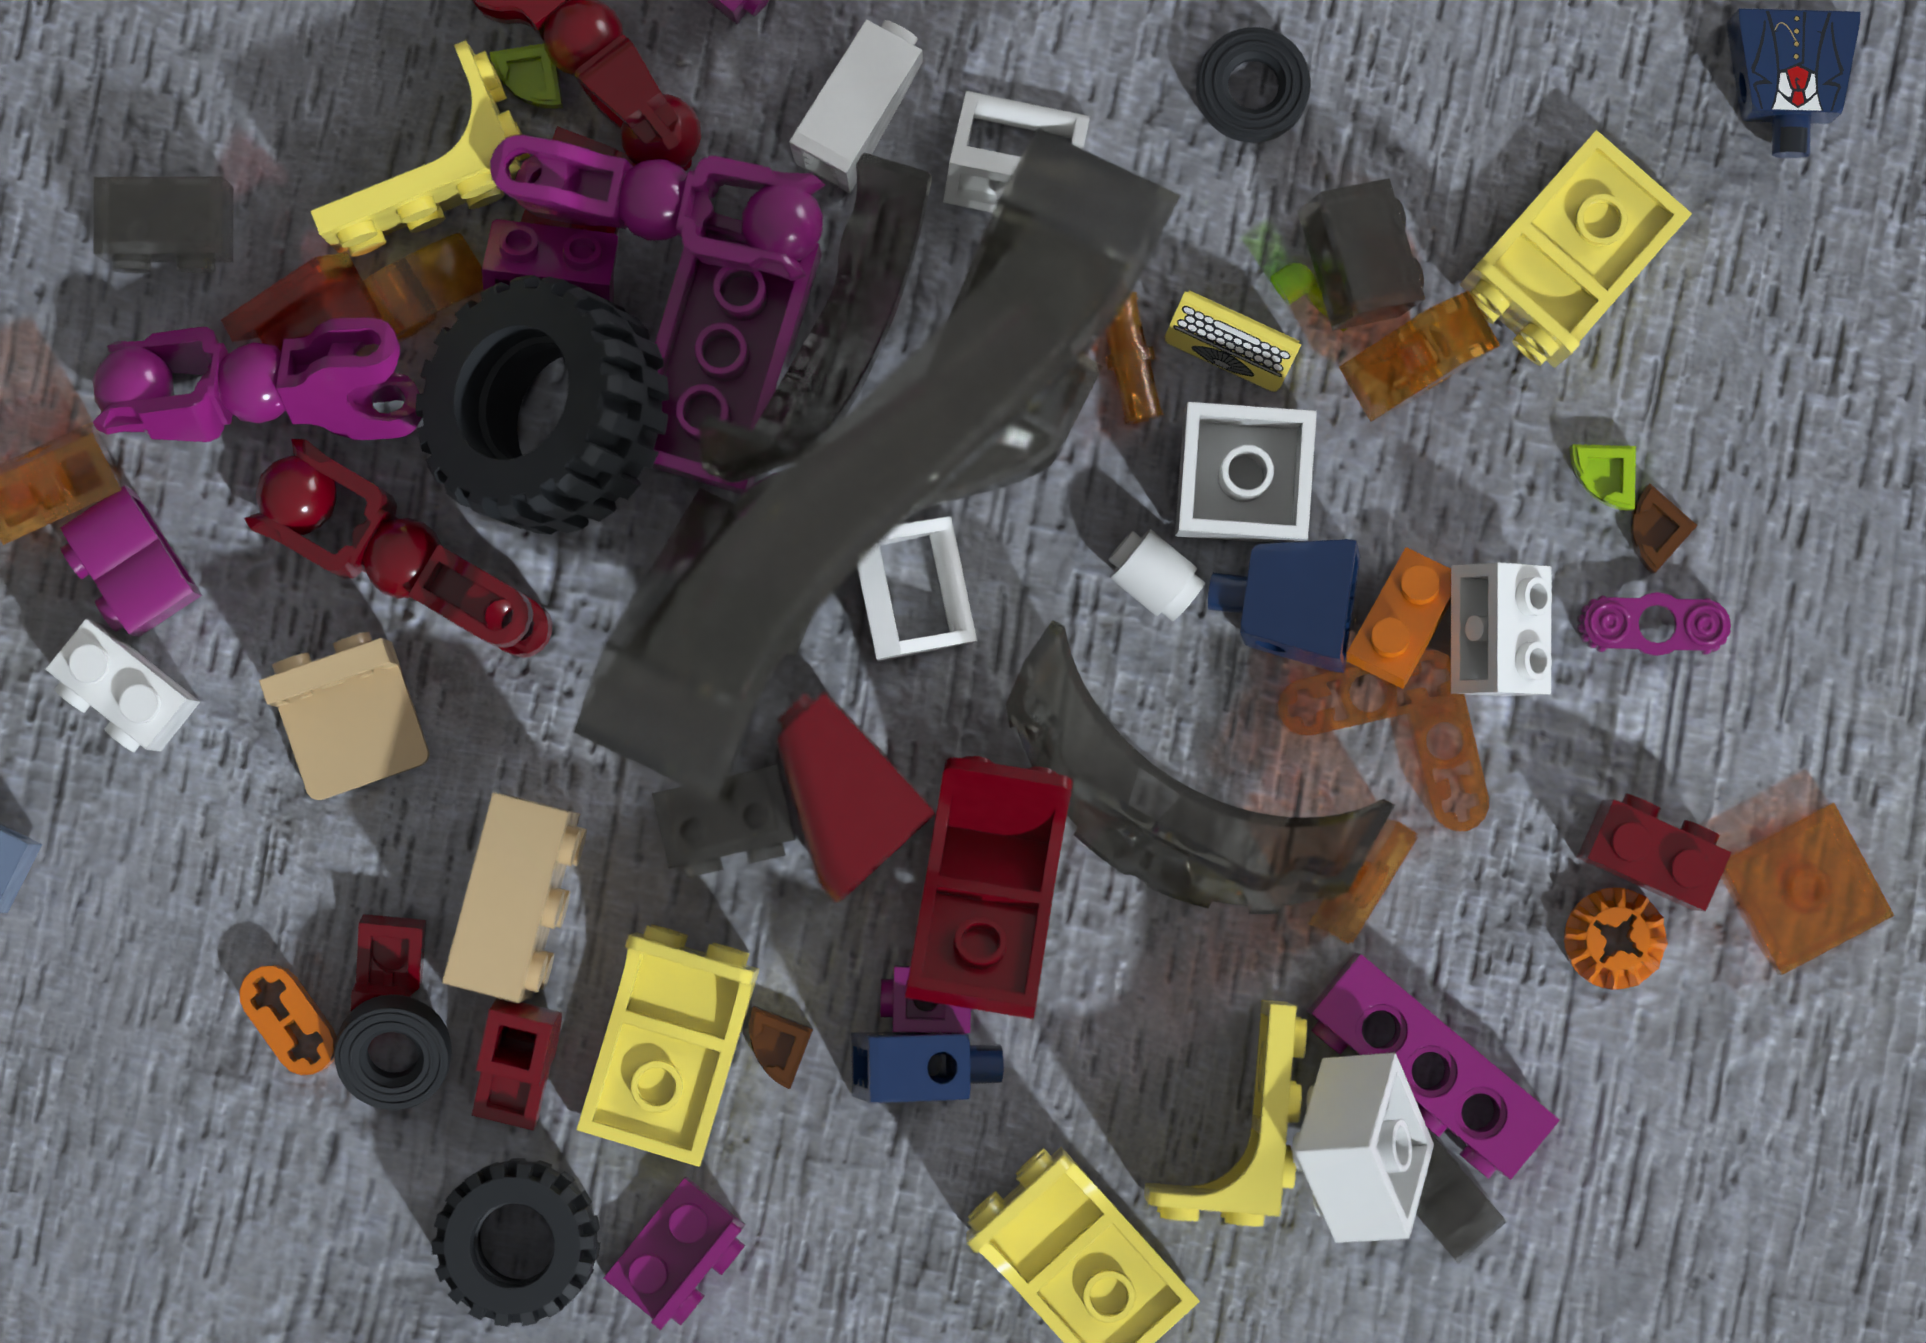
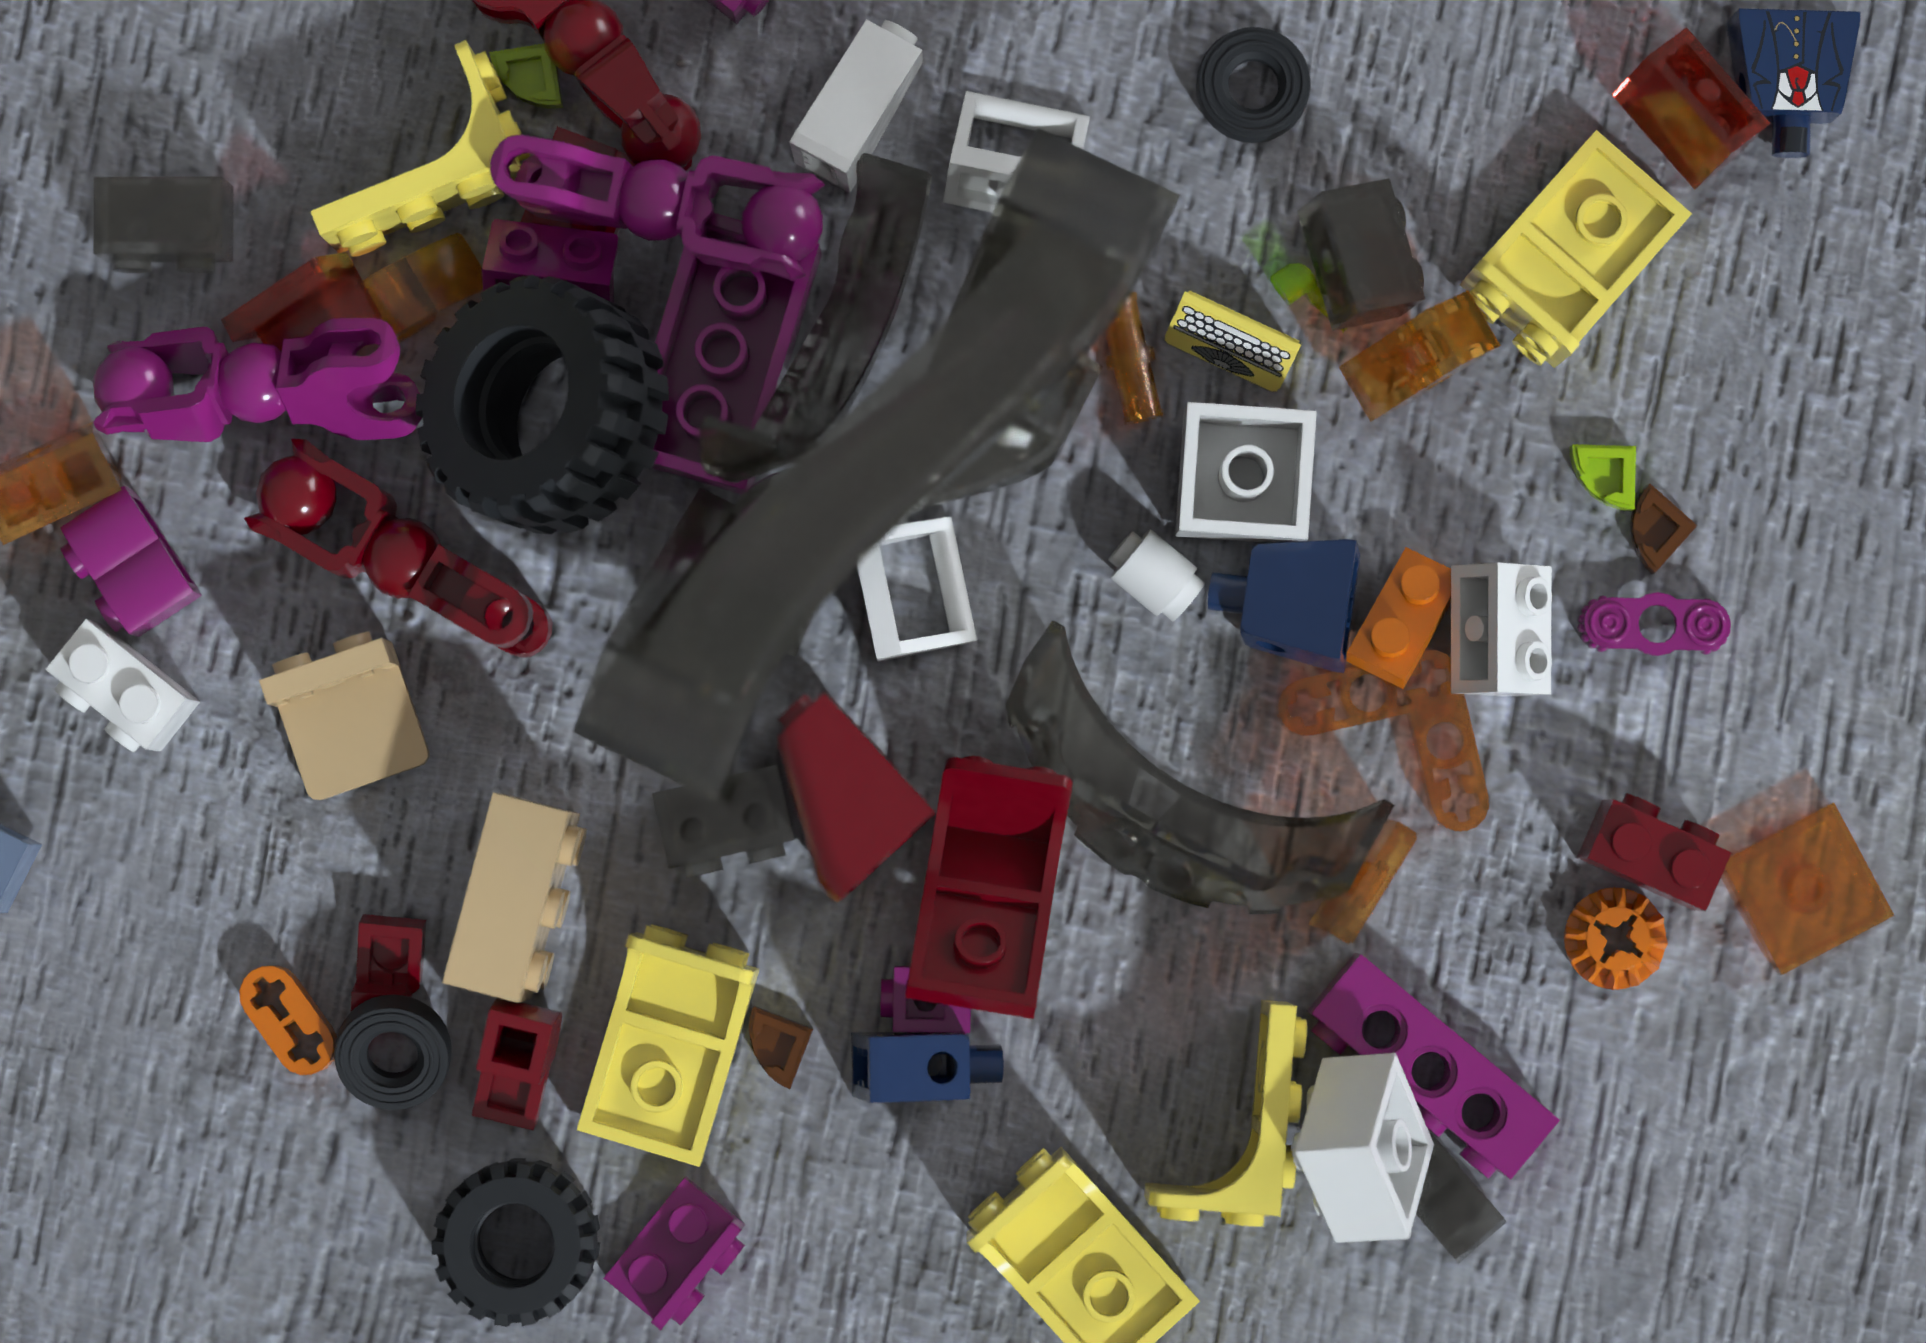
none -> clear red brick [1612,27,1770,190]

